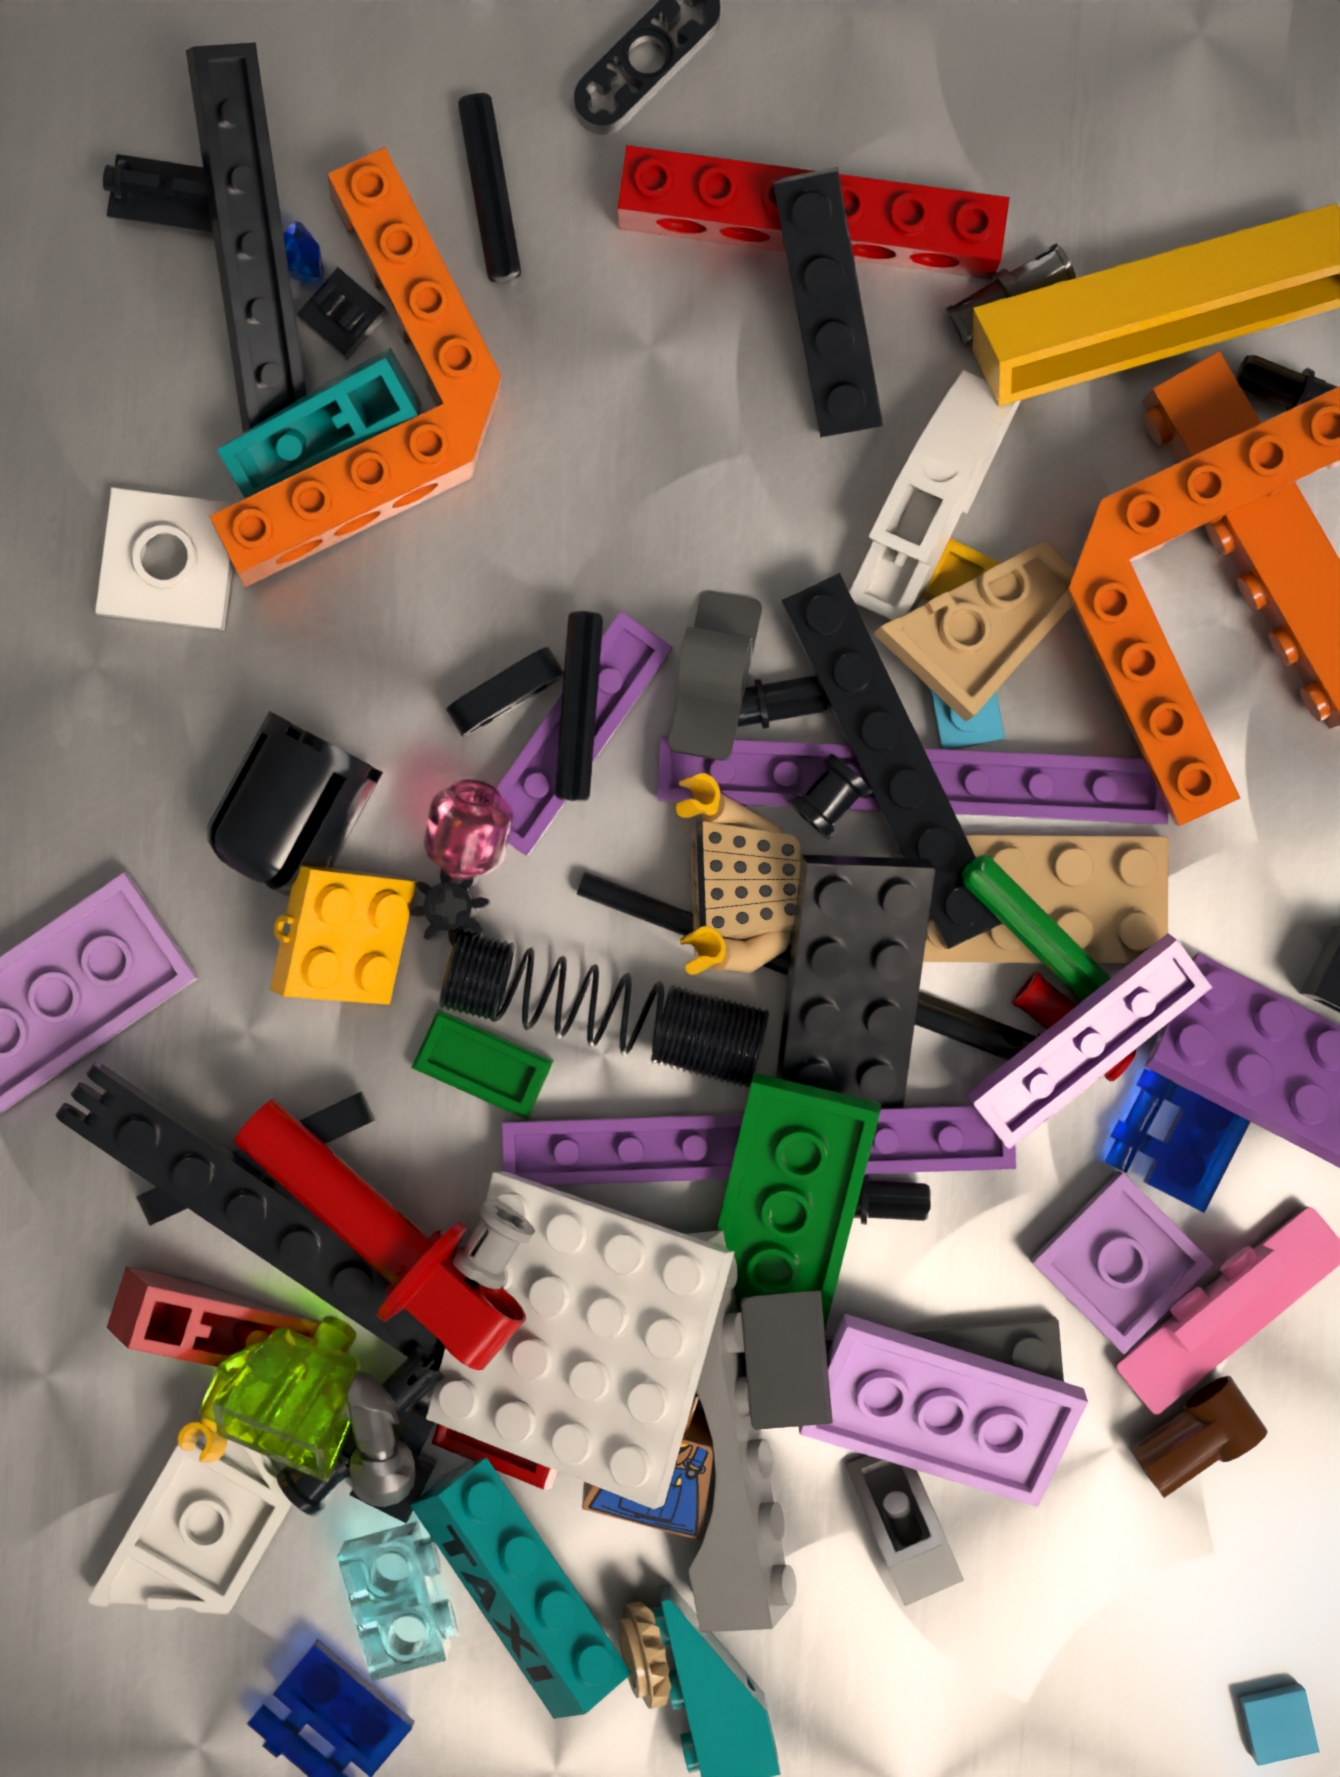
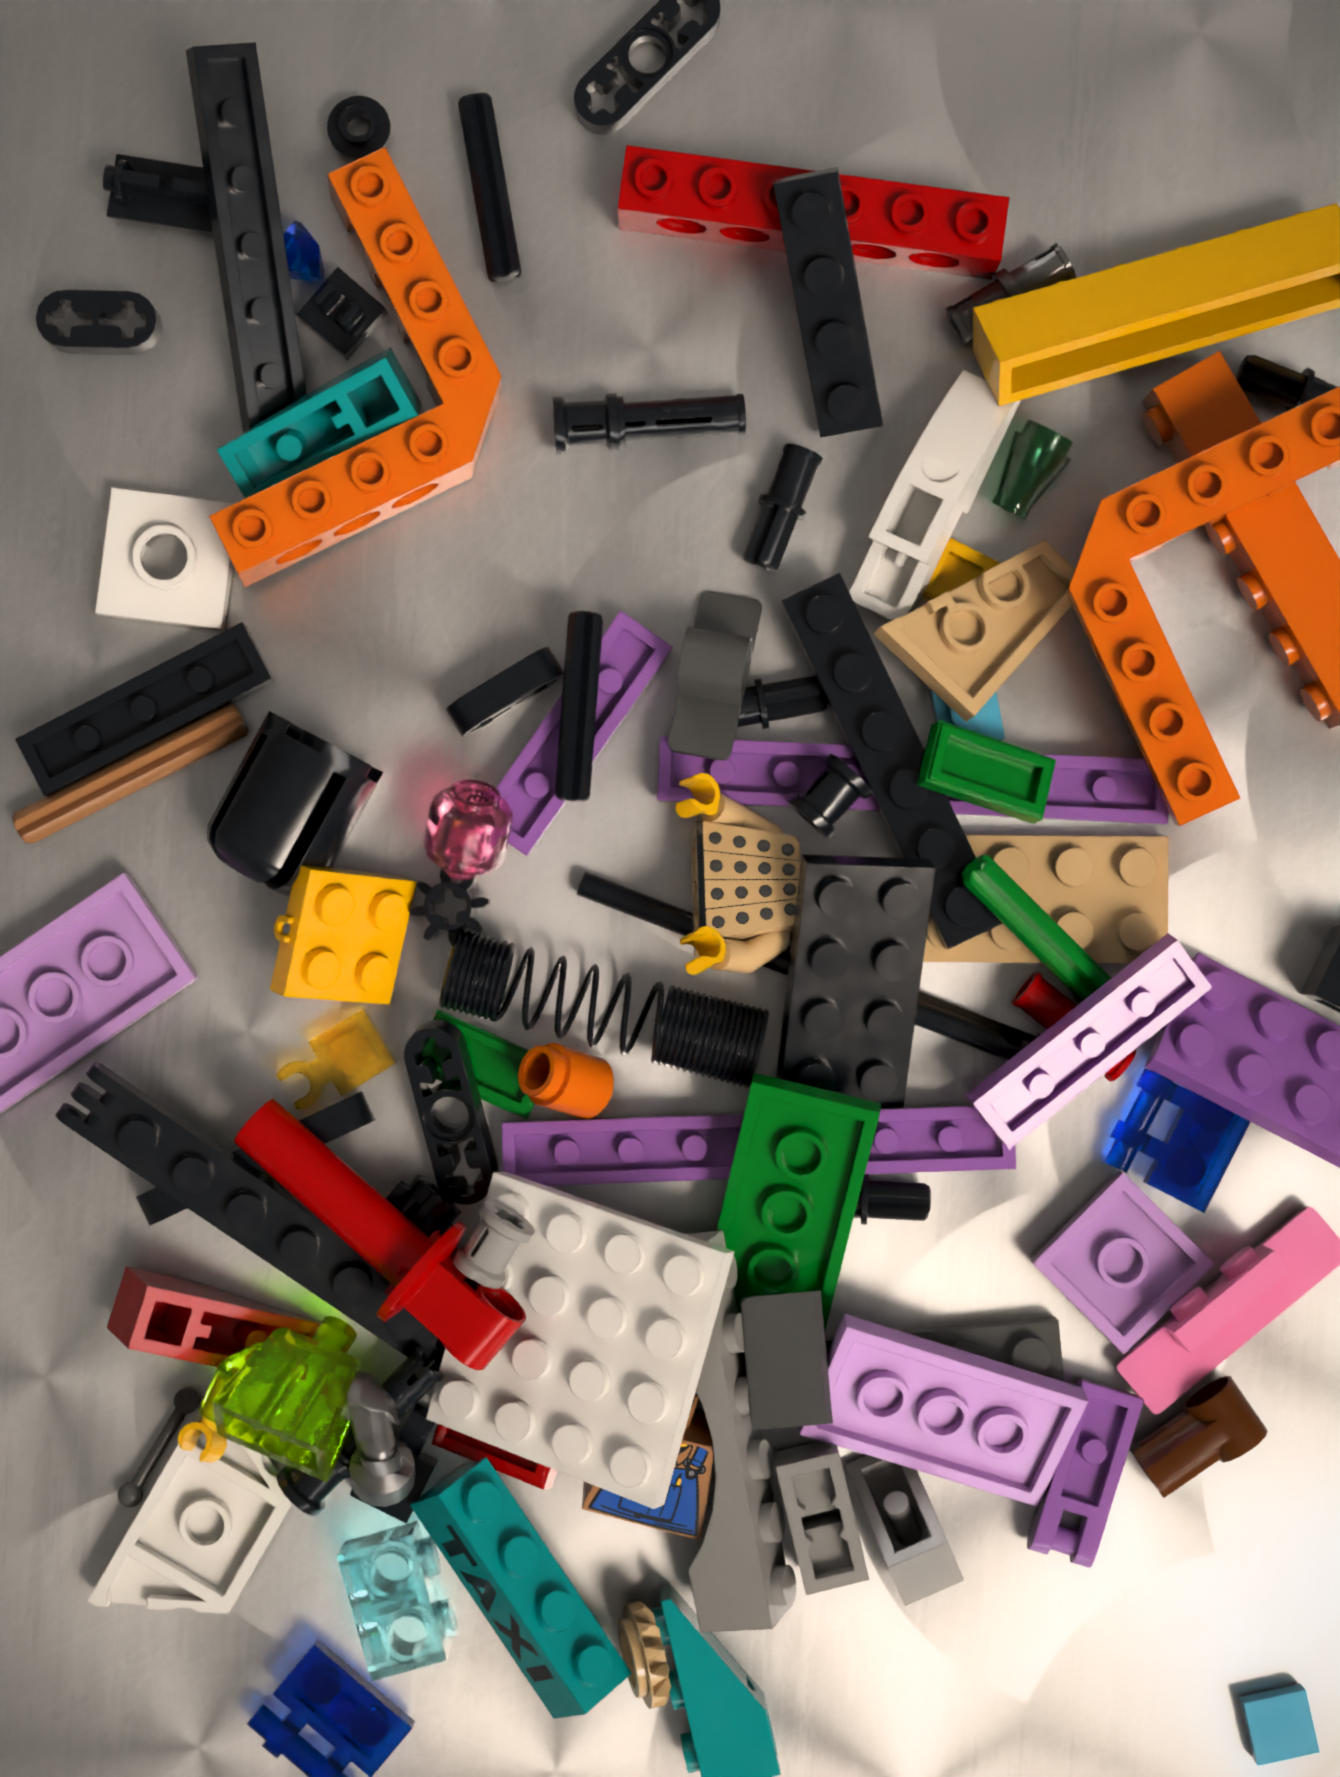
none -> medium nougat axle [12,705,249,843]
none -> black plate [15,622,275,796]
none -> black beam [36,290,162,355]
none -> dark grey hinge [118,1387,201,1507]
none -> clear yellow plate [276,1008,398,1110]
none -> black plate [327,96,391,161]
none -> black gear [386,1174,461,1237]
none -> black beam [404,1020,498,1205]
none -> orange brick [518,1043,614,1119]
none -> black pin [552,393,746,454]
none -> black axle [743,443,823,572]
none -> light grey brick [773,1441,870,1595]
none -> green tile [917,720,1056,824]
none -> clear green cone [992,419,1073,520]
none -> medium lavender plate [1027,1377,1144,1568]

